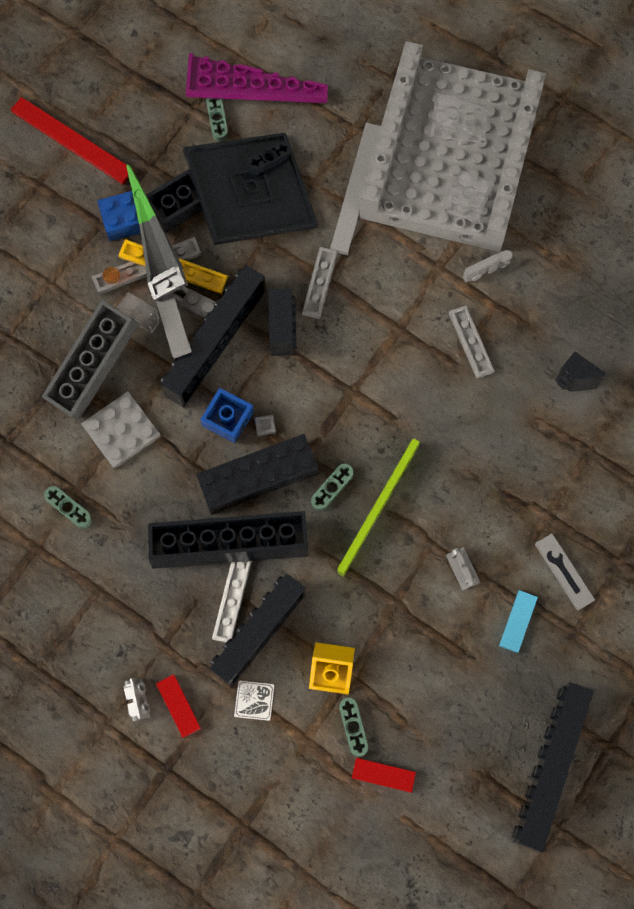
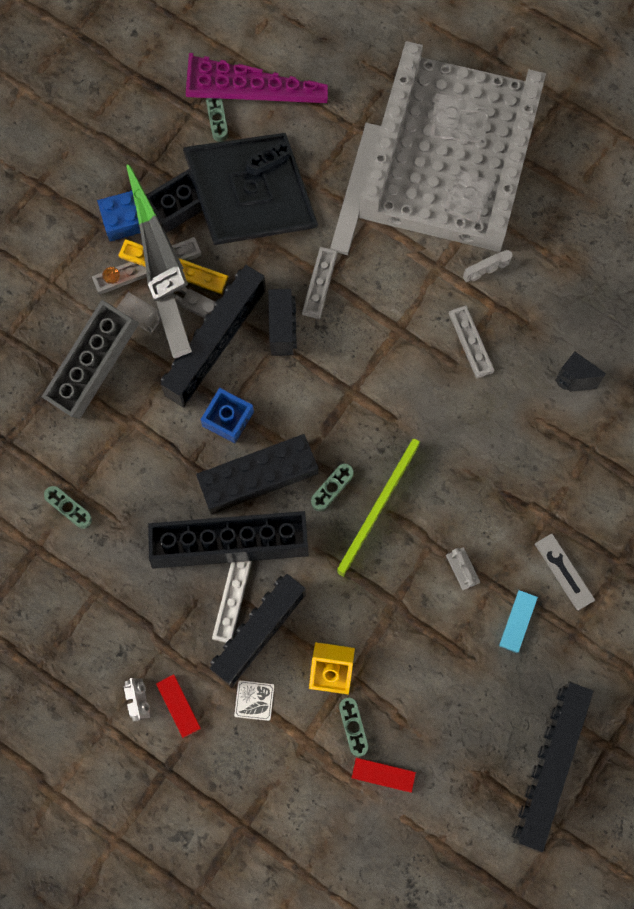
red tile [10,97,134,185] -> none
light grey plate [81,391,161,469] -> none
light grey tile [255,415,276,437] -> none

